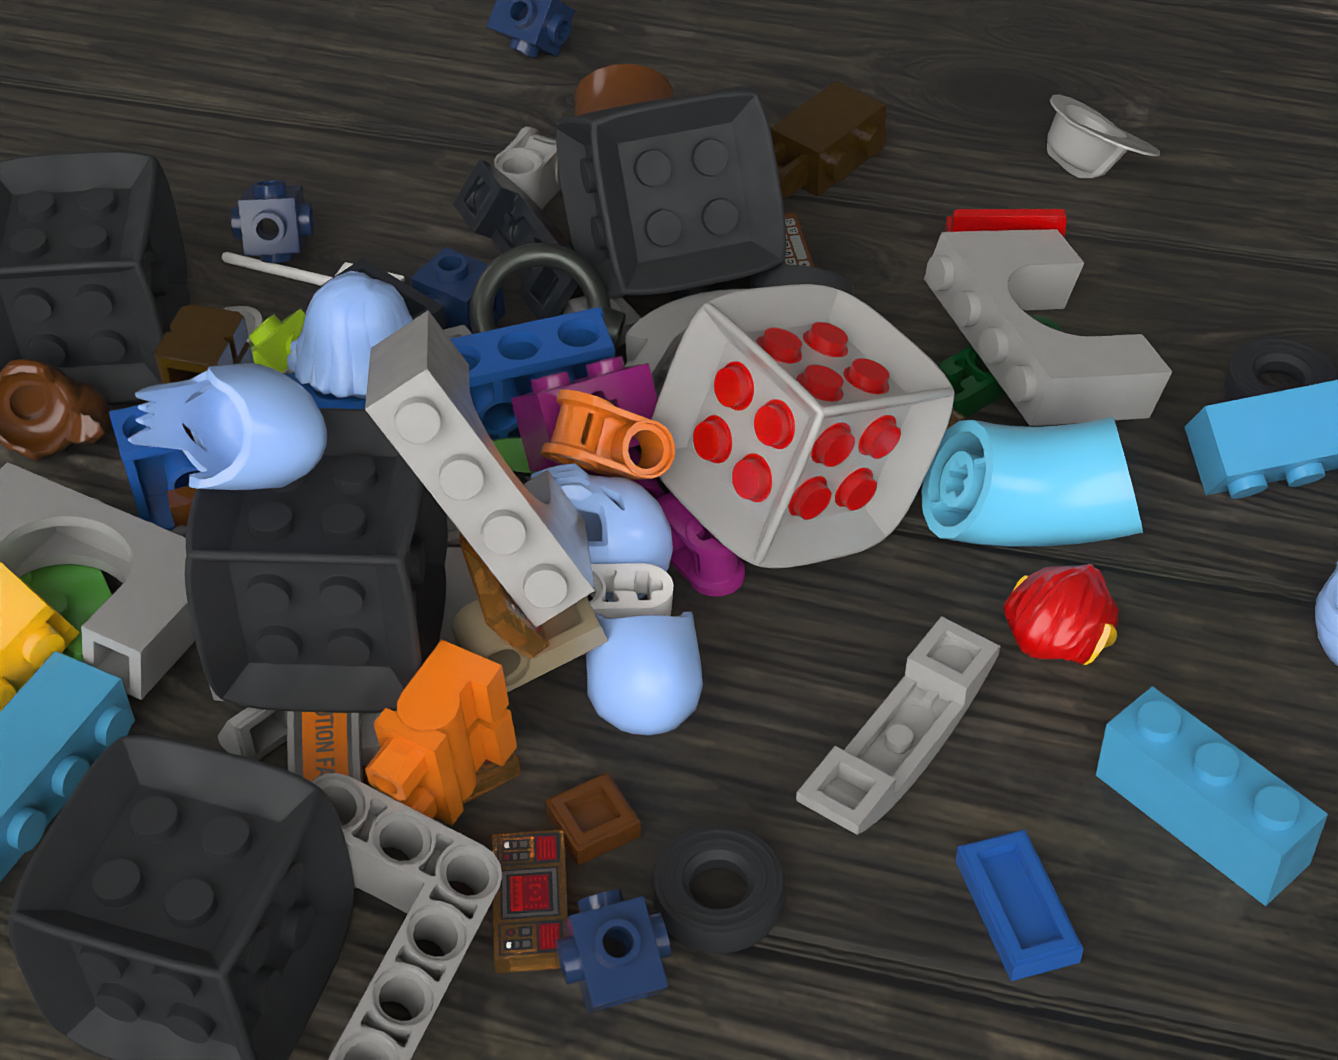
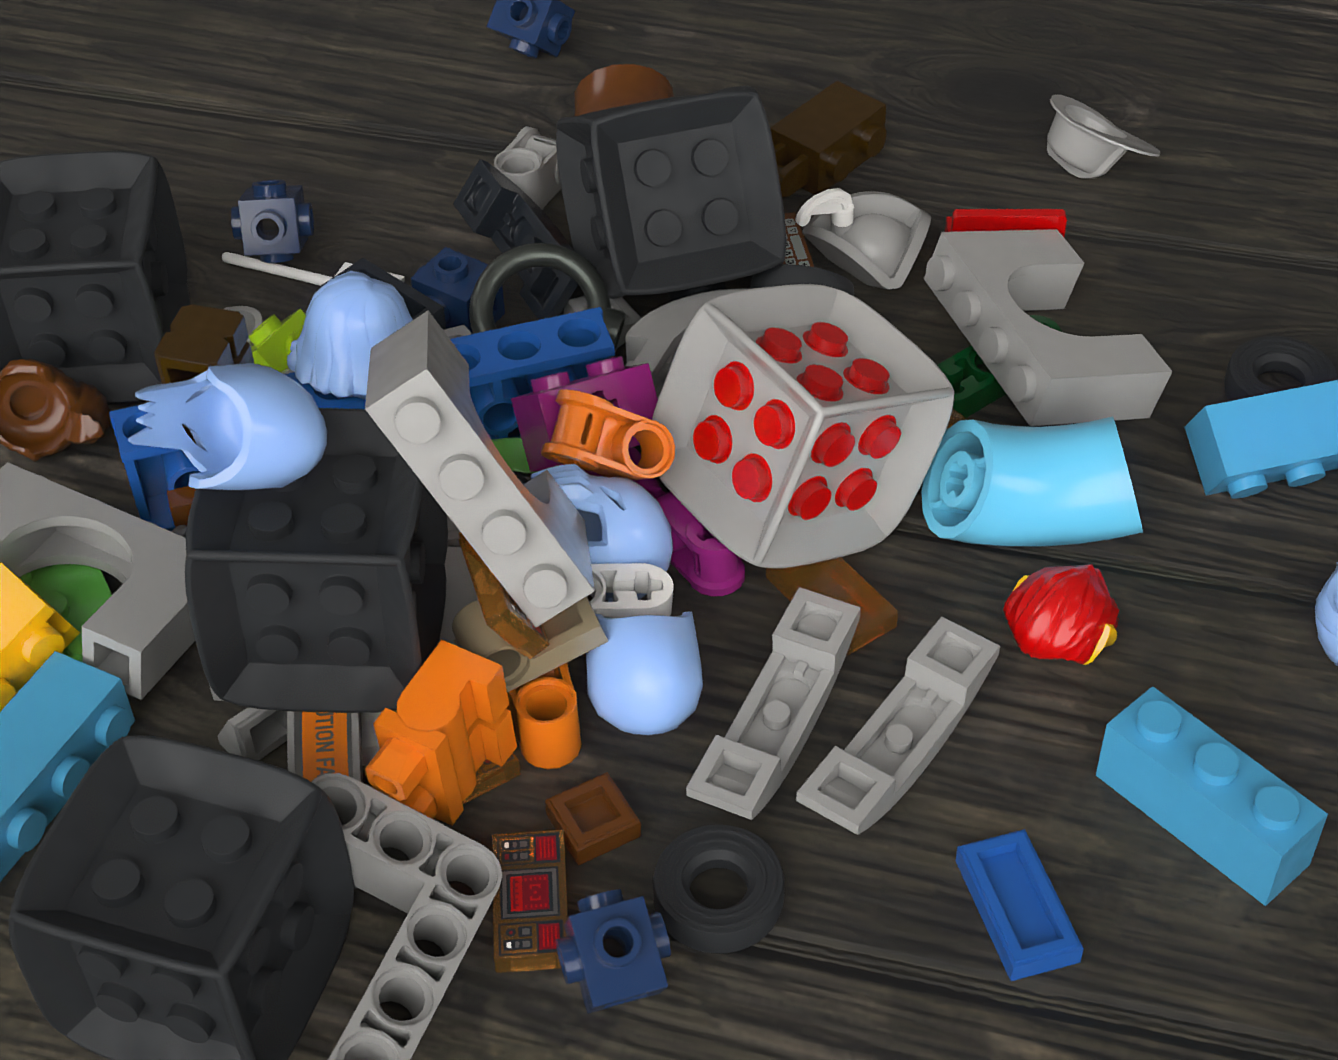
none -> orange piece [506,663,581,769]
none -> light grey slope [686,587,861,820]
none -> clear orange tile [766,557,898,656]
none -> light grey hat [795,188,931,290]

